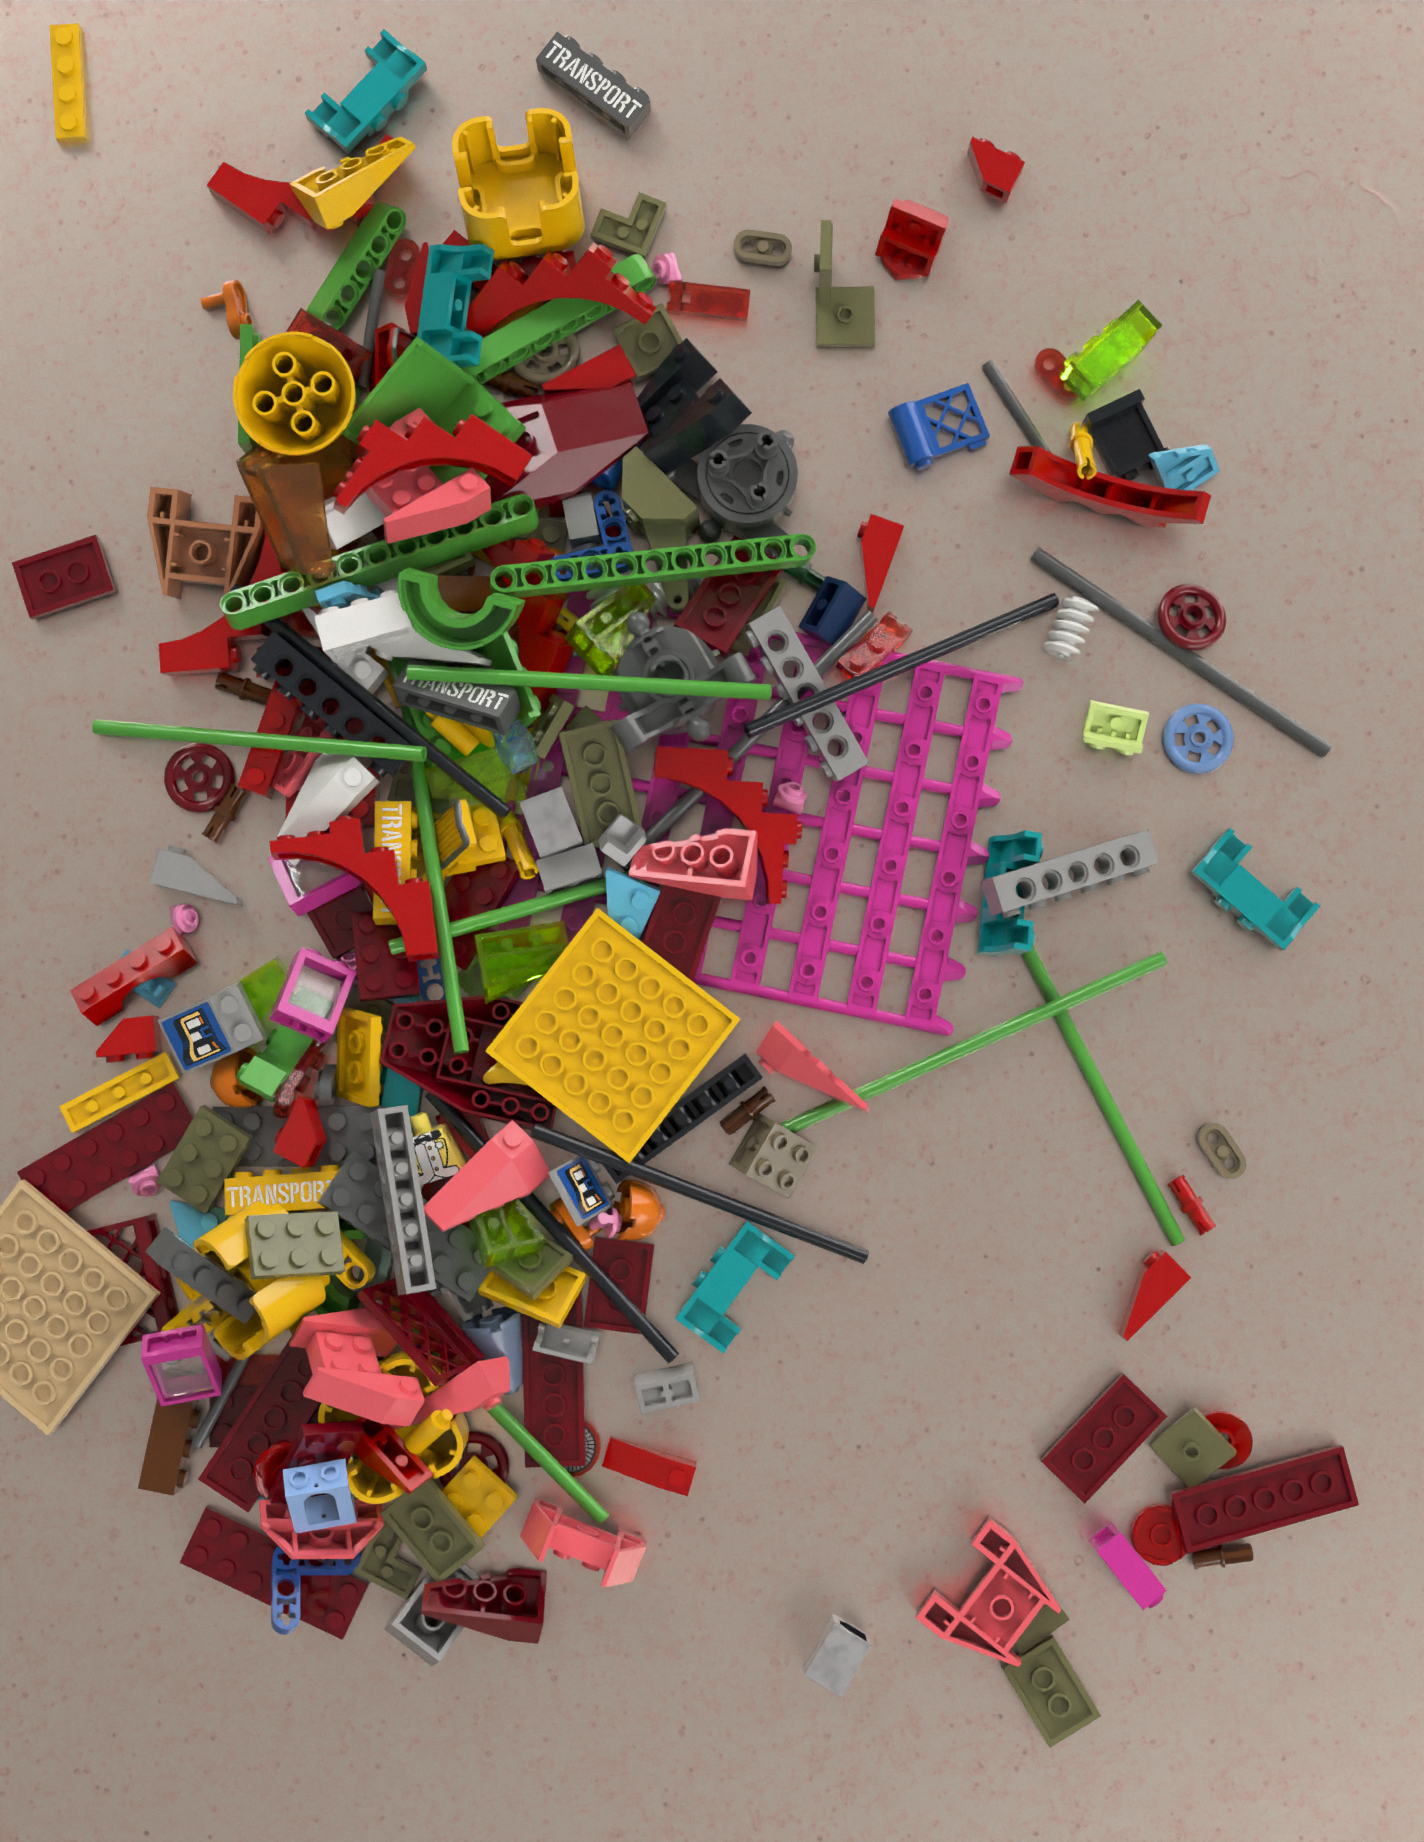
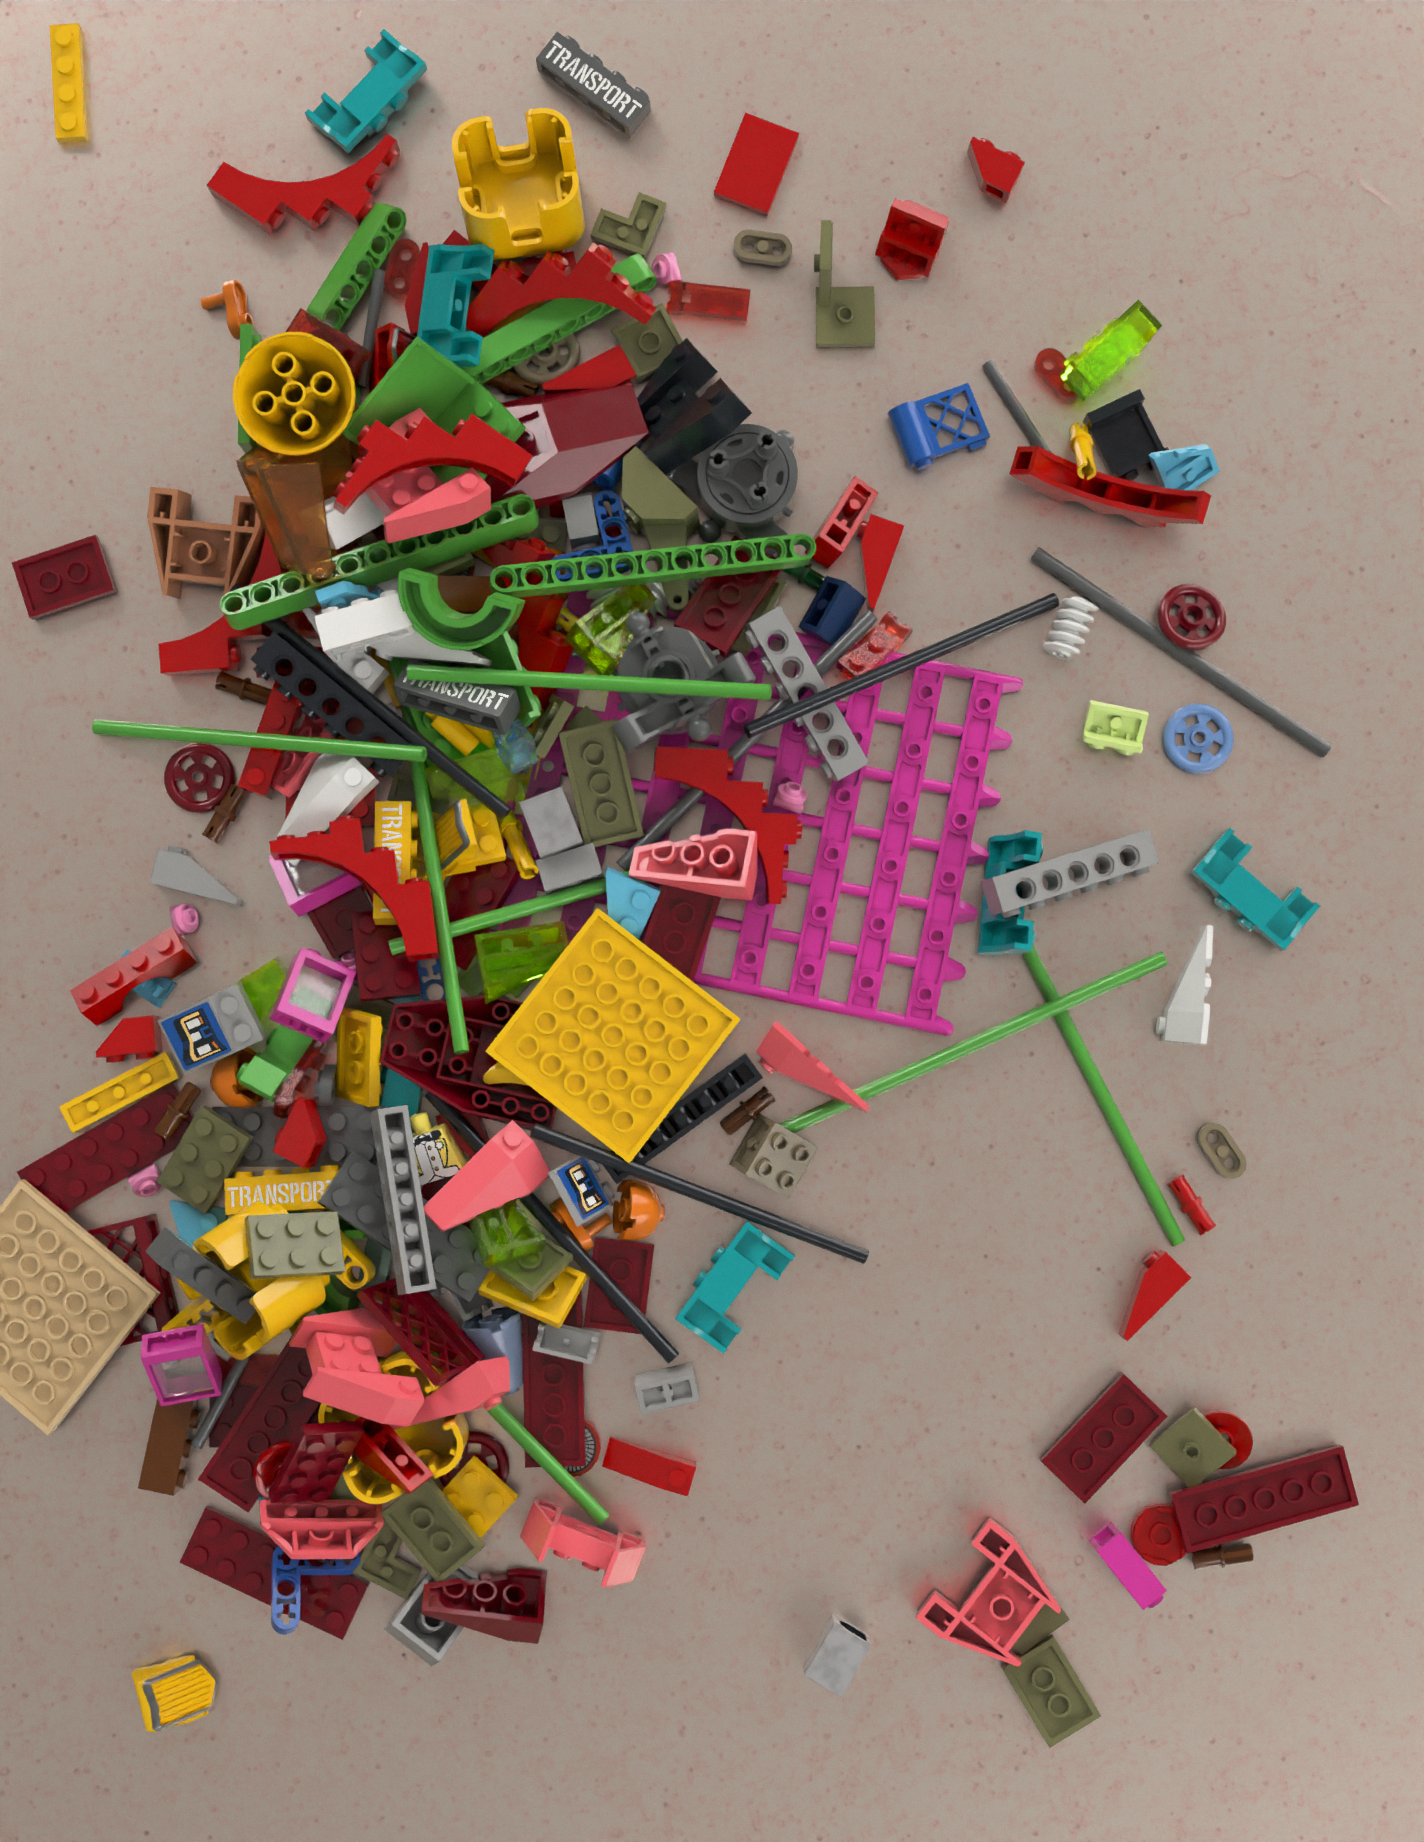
light blue panel [283,1459,357,1534] -> none
yellow wedge [290,136,416,230] -> none
yellow cylinder [404,1409,453,1454] -> none
bright pink plate [588,1207,622,1238] -> none
light grey panel [598,813,647,867] -> none
none -> yellow piece [131,1655,217,1733]
none -> reddish brown axle [154,1082,201,1140]
none -> red tile [714,113,799,216]
none -> red slope [804,476,878,569]
none -> white wedge [1156,925,1213,1045]

